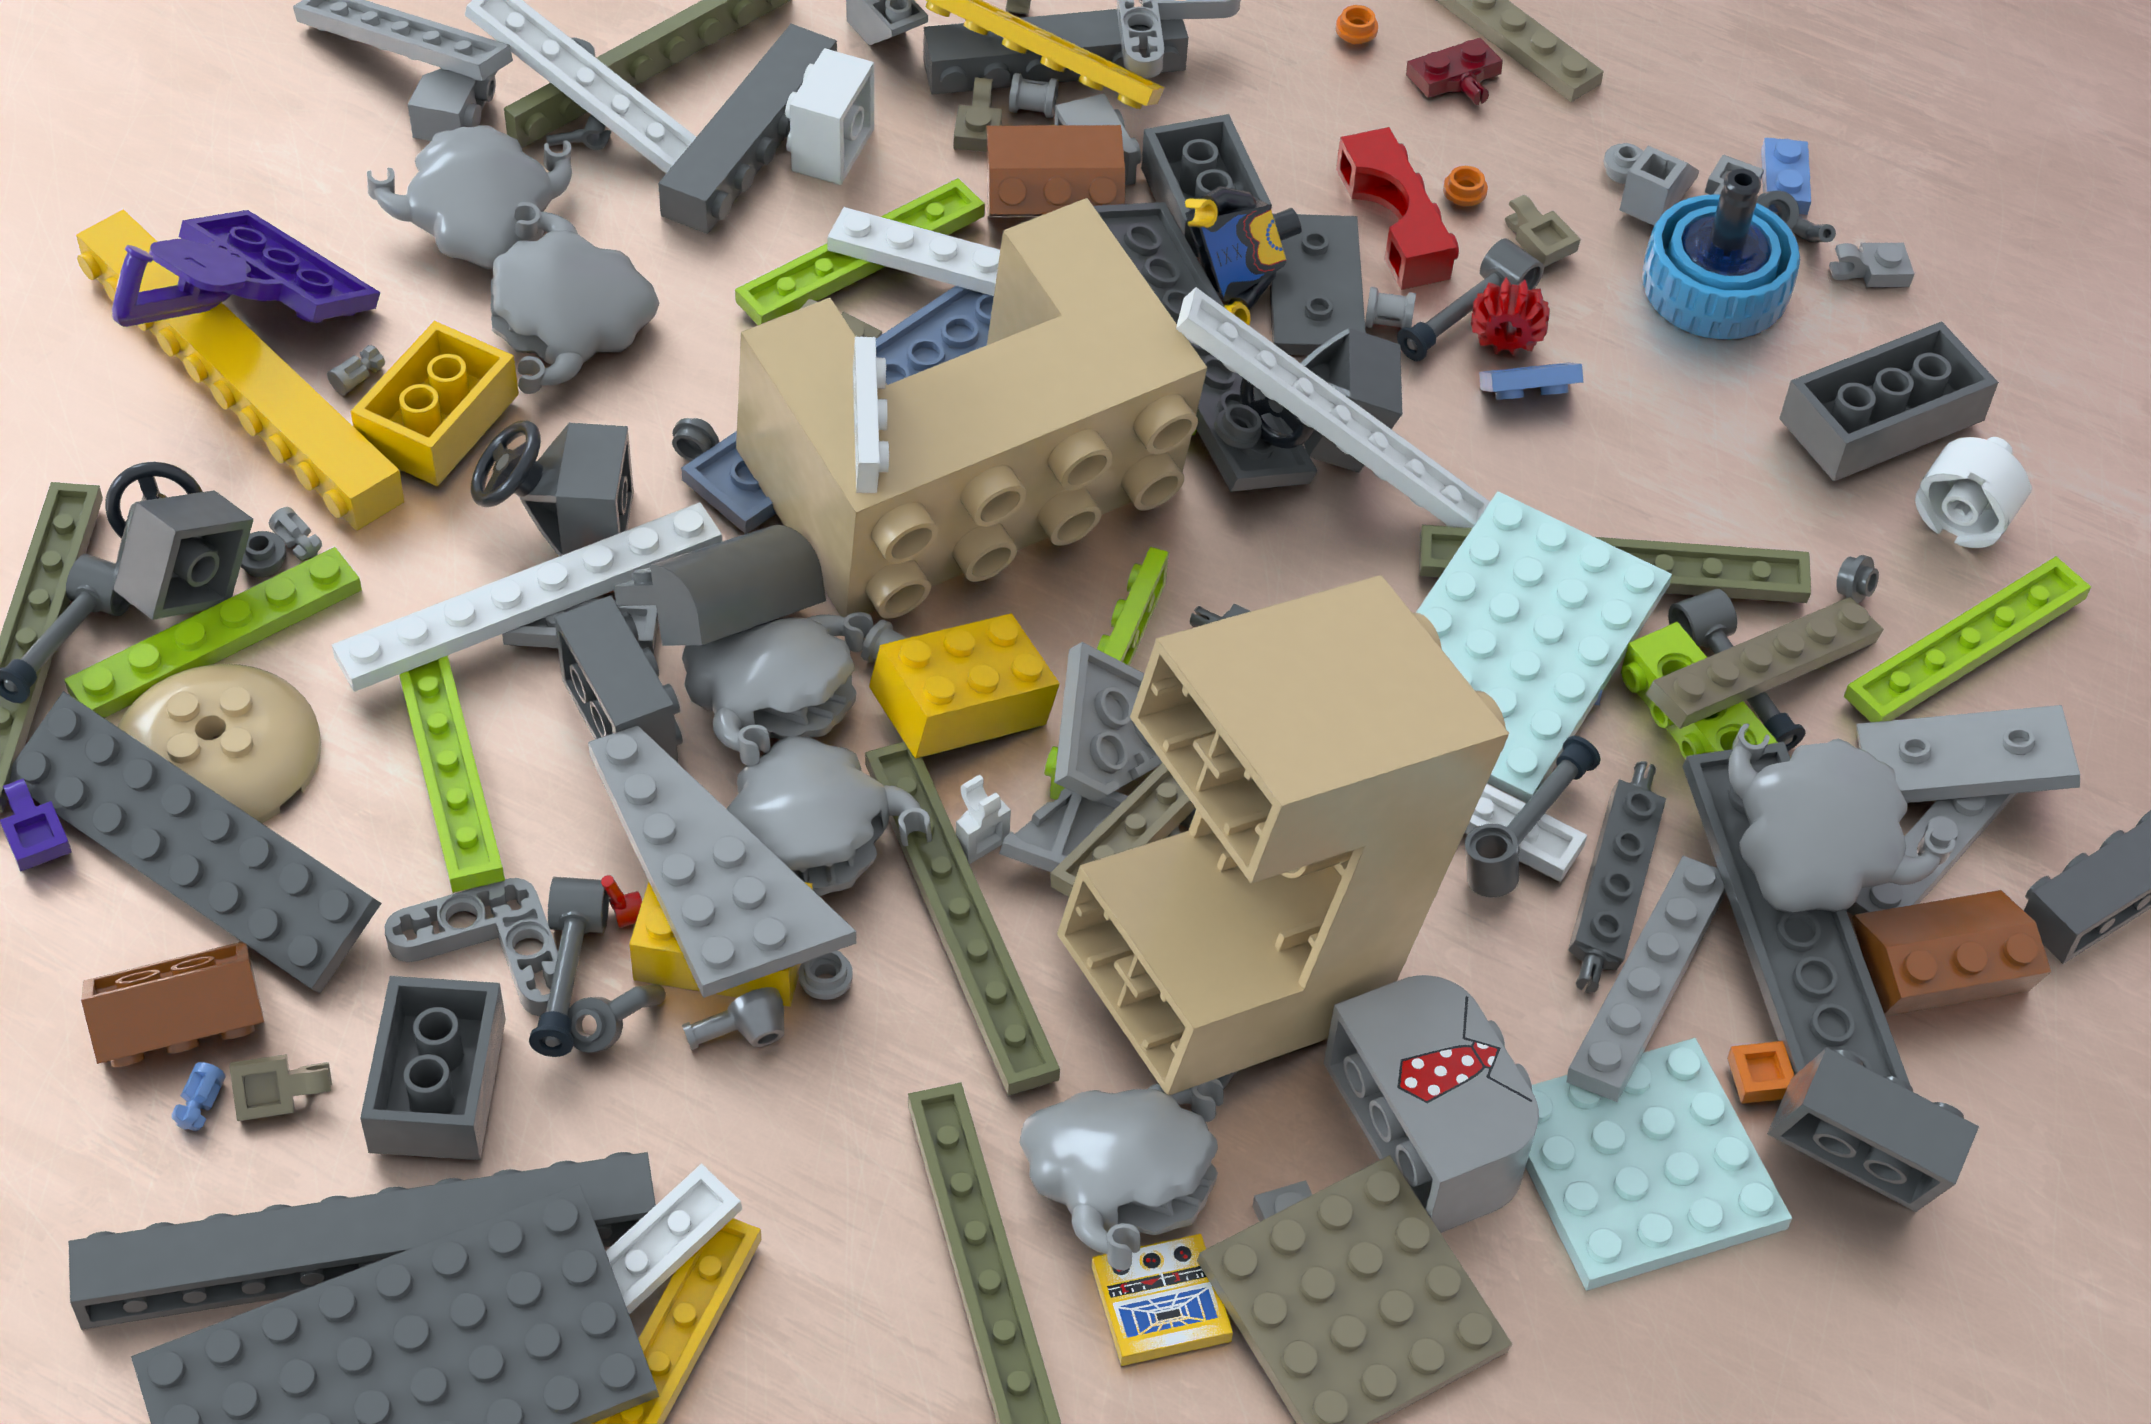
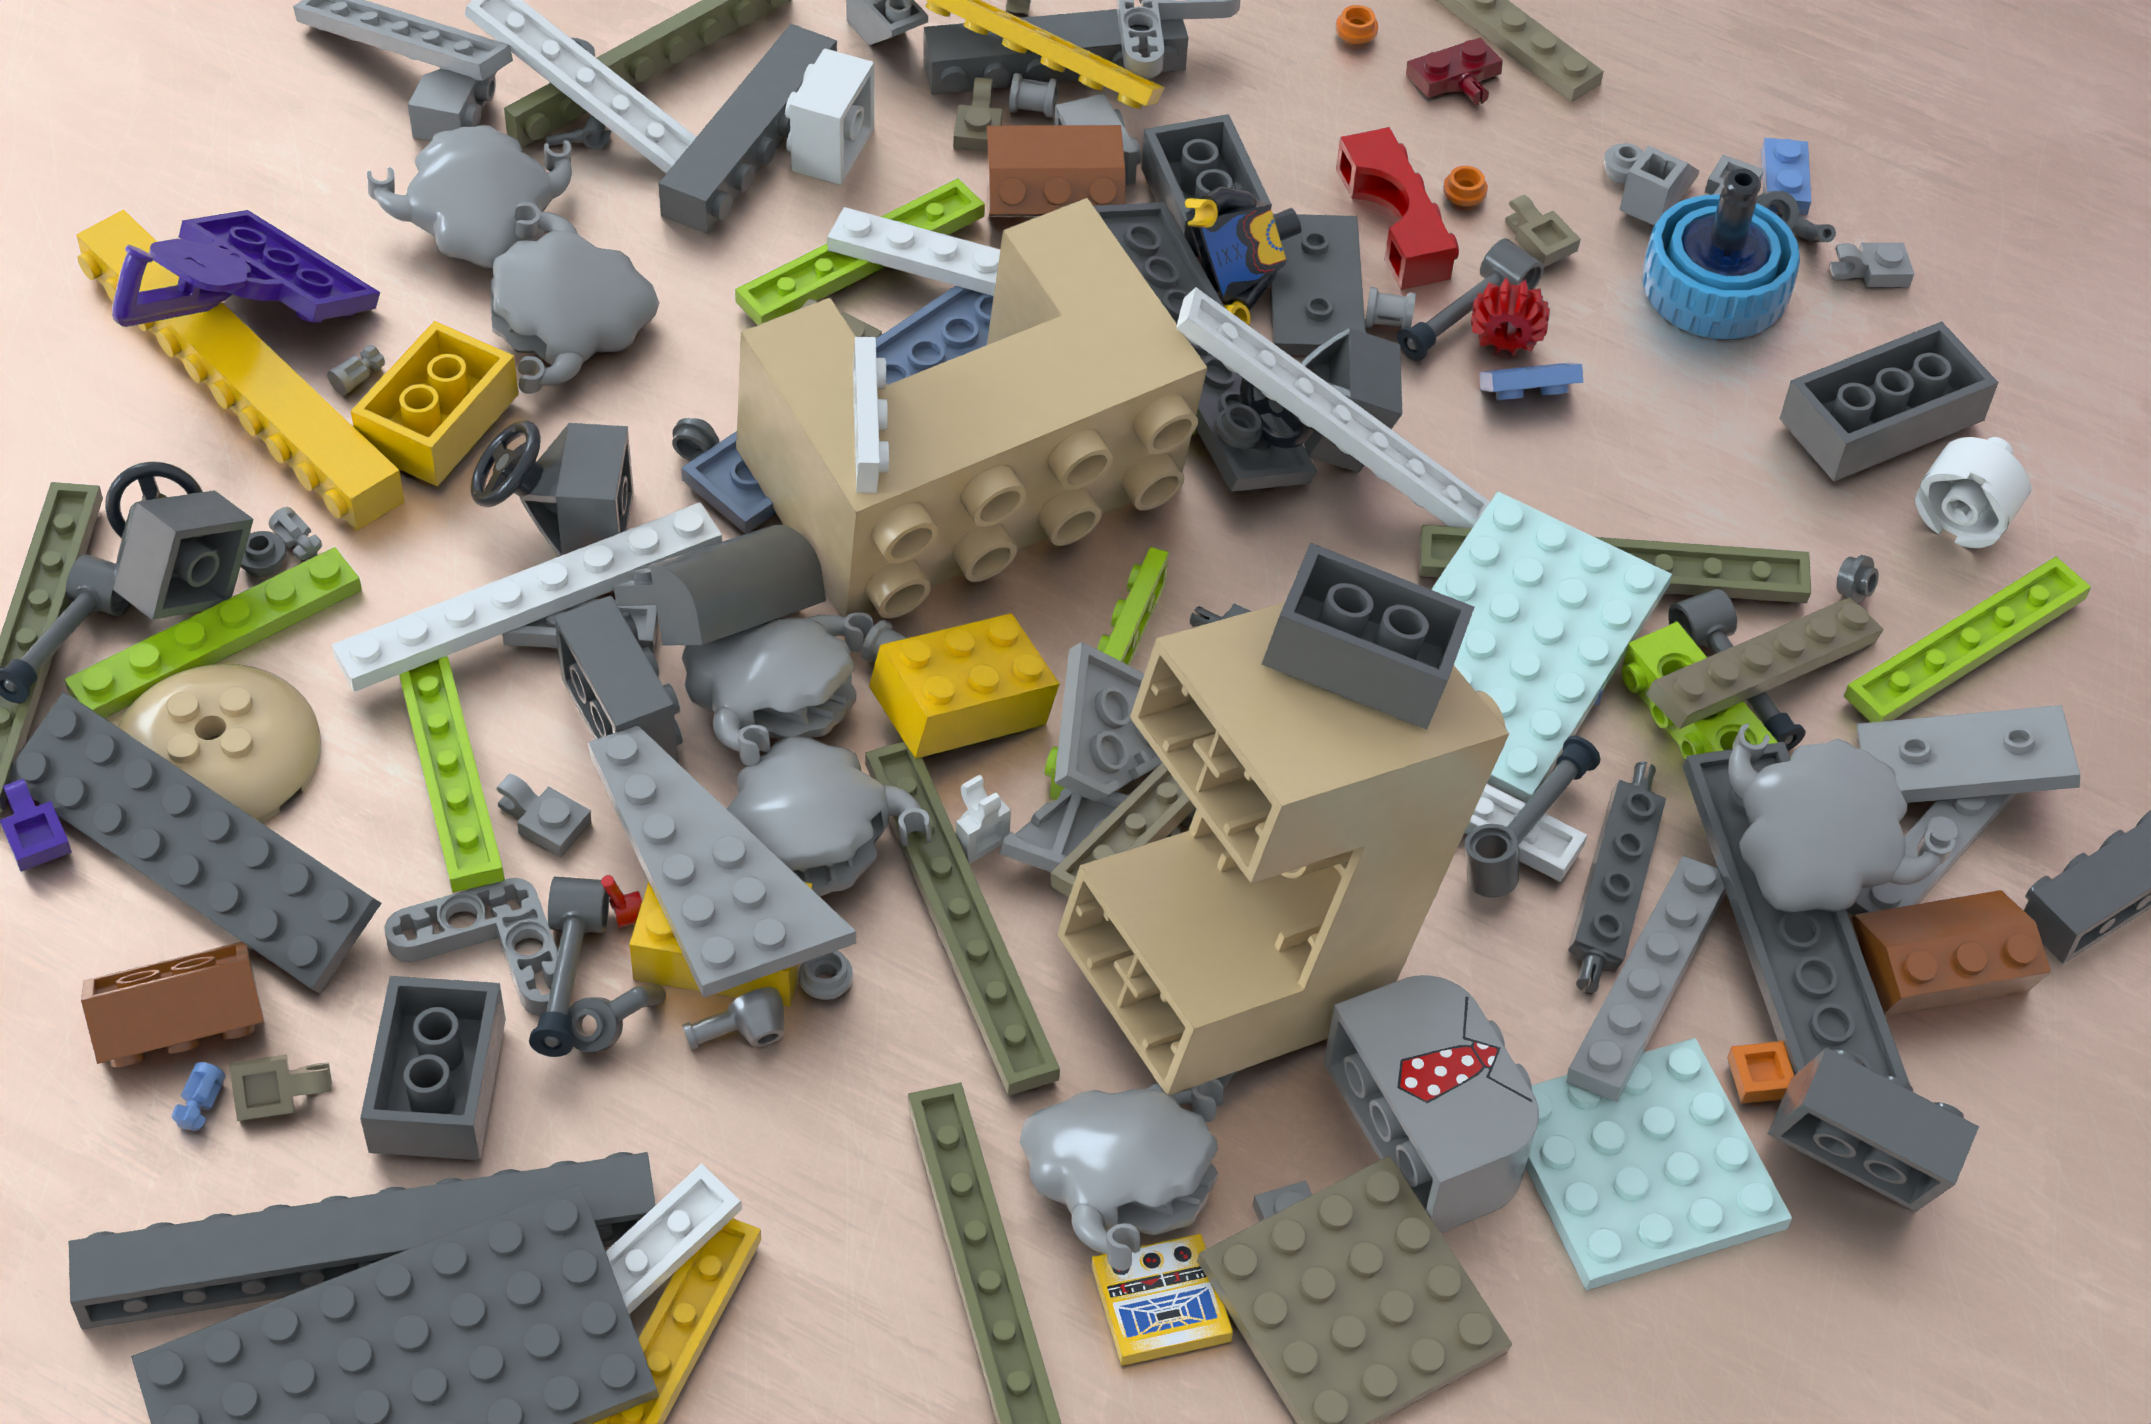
none -> light grey plate [496,774,592,858]
none -> dark grey brick [1261,543,1475,730]

